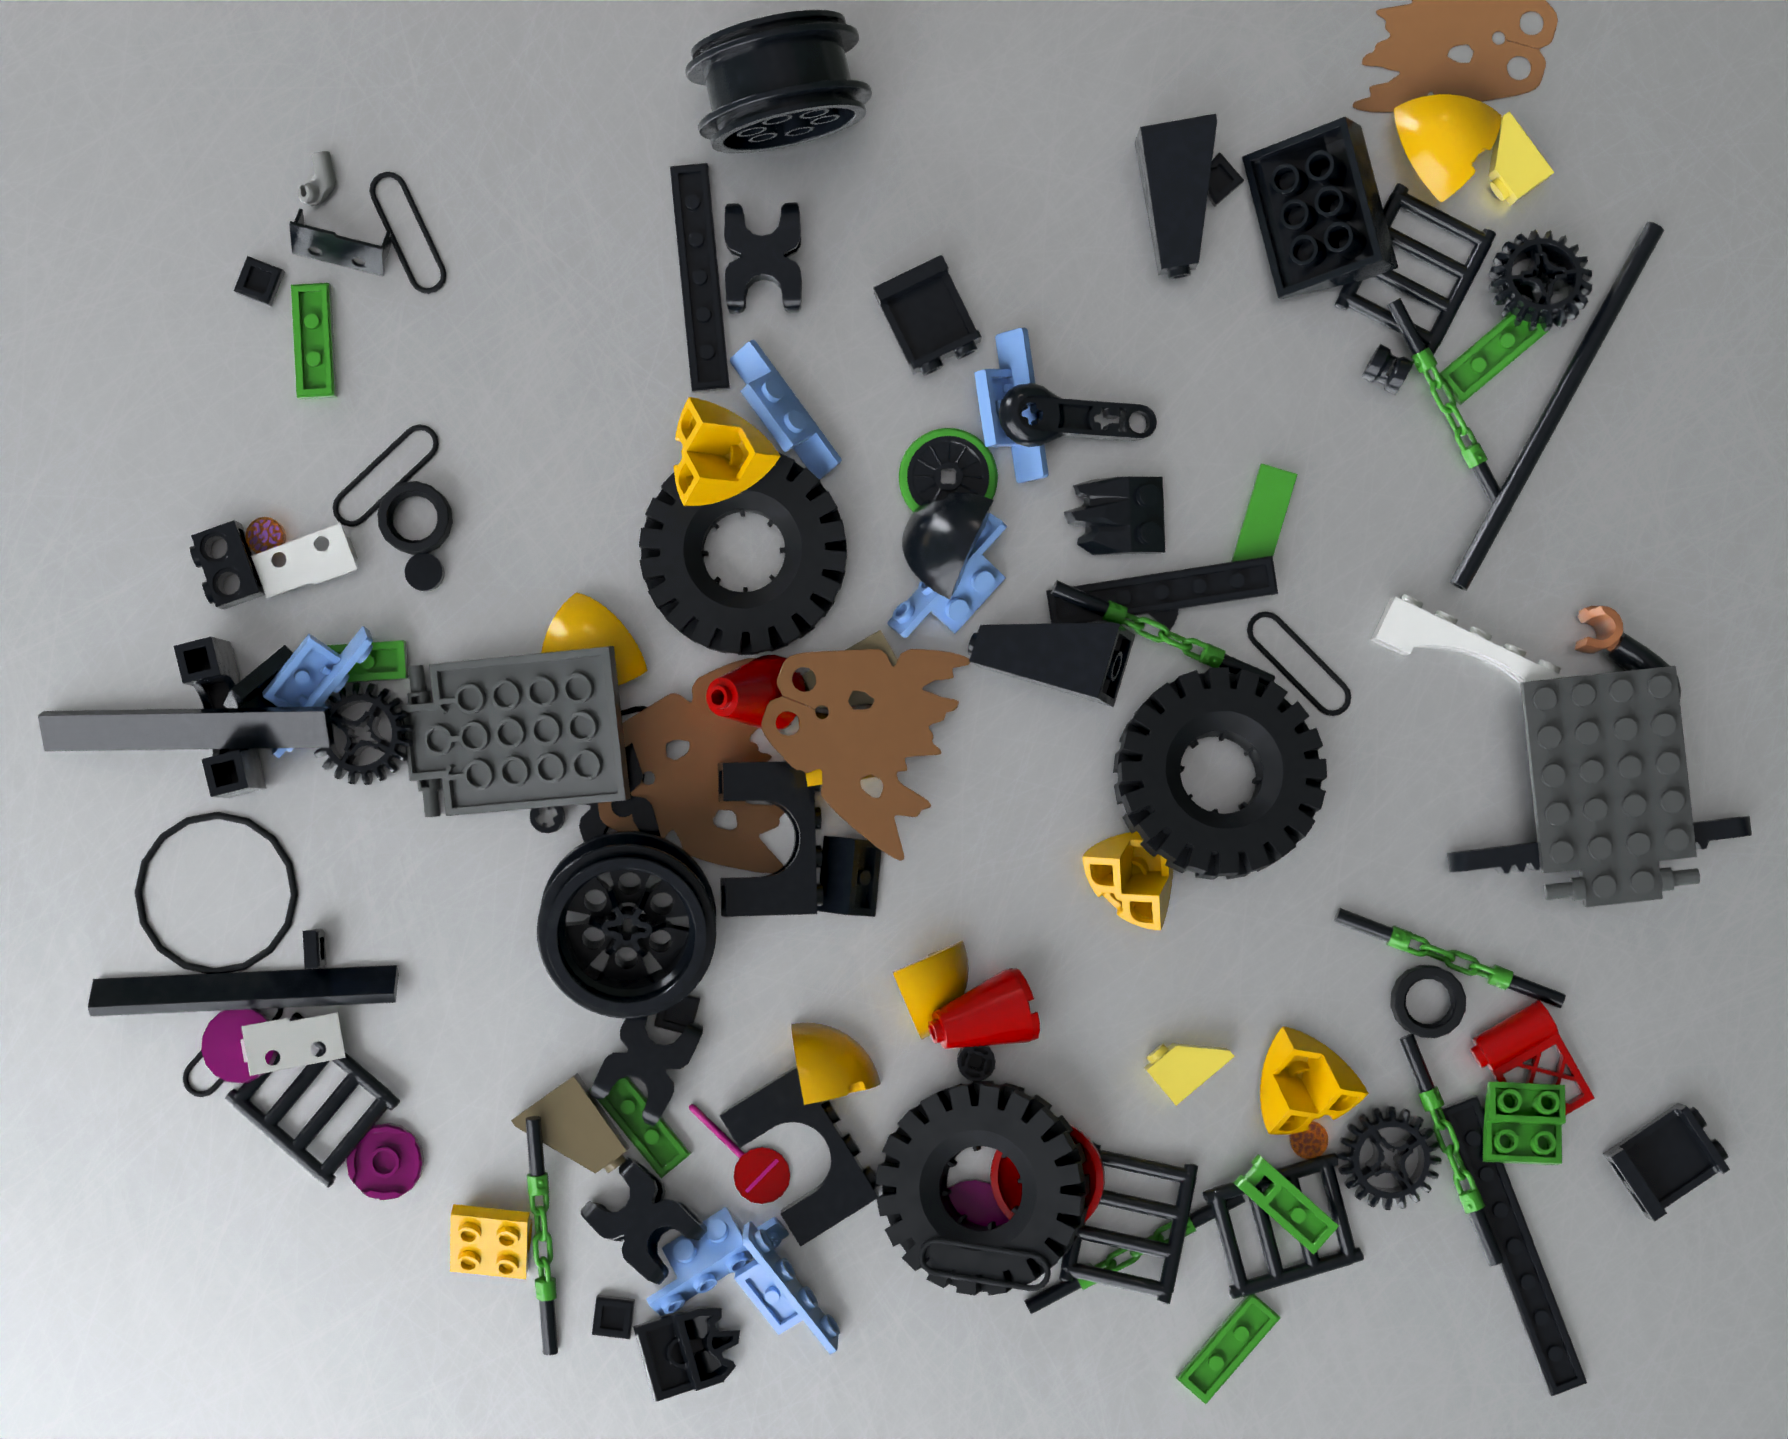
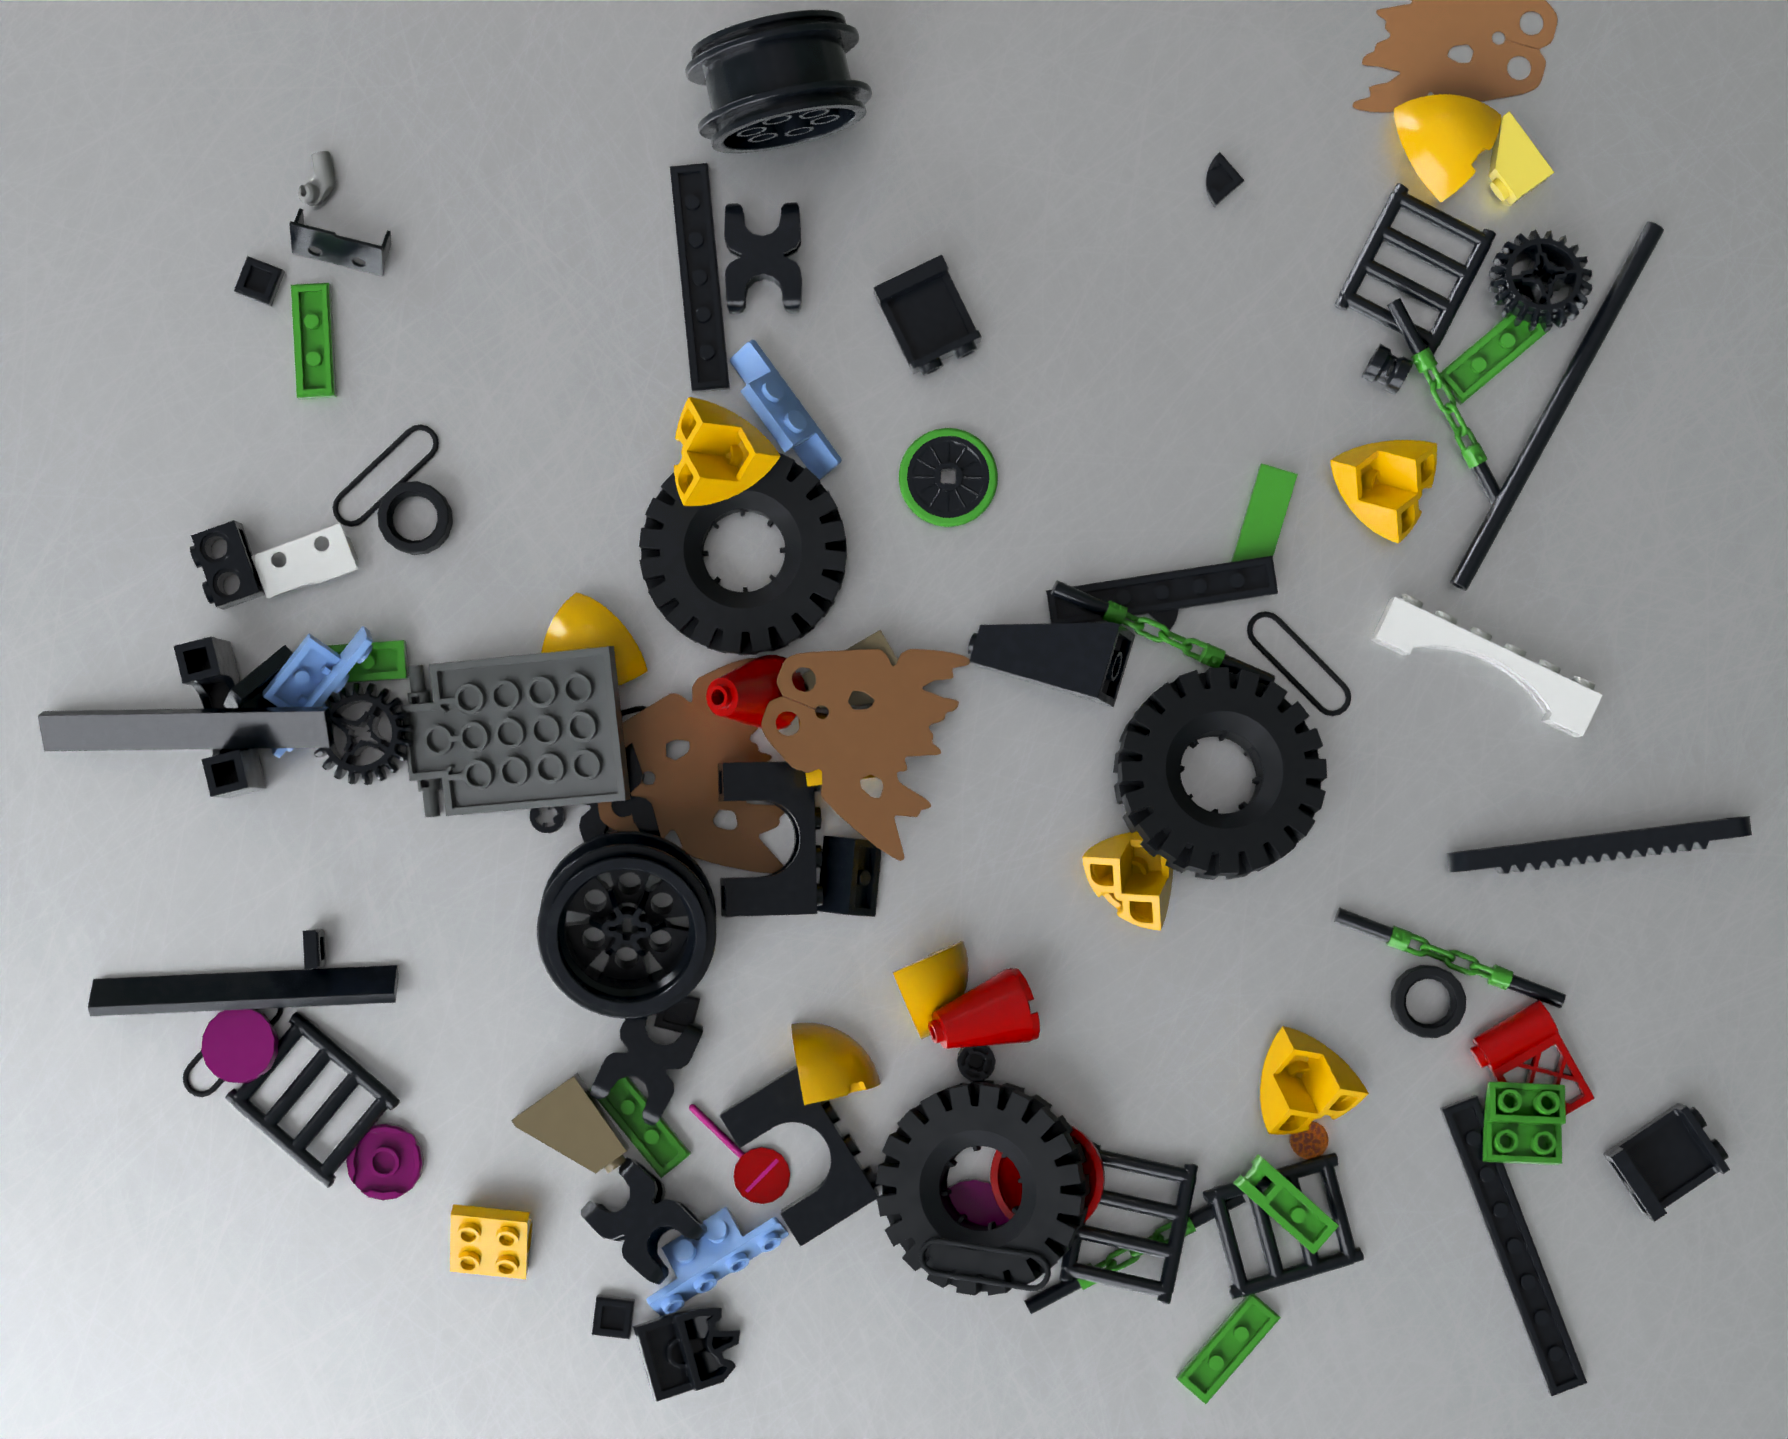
black piece [134,812,298,974] -> none
white piece [240,1012,346,1076] -> none
clear orange tile [246,517,286,553] -> none
black piece [369,172,446,294] -> none
black tile [405,553,444,592] -> none
piece [525,1116,558,1355] -> none
light blue bracket [734,1221,840,1354] -> none
light blue bracket [887,513,1007,638] -> none
black brick [902,493,994,599] -> none
light blue bracket [974,328,1049,483] -> none
black beam [999,383,1157,447] -> none
black plate [1064,476,1165,555] -> none
black slope [1135,114,1217,279] -> none
light yellow slope [1144,1043,1235,1106] -> none
black slope [1242,117,1398,299] -> none
black gear [1337,1106,1442,1210] -> none
piece [1399,1034,1504,1266] -> none
dark grey plate [1520,666,1700,907] -> none
piece [1575,606,1681,698] -> none
none -> yellow brick [1330,440,1437,543]

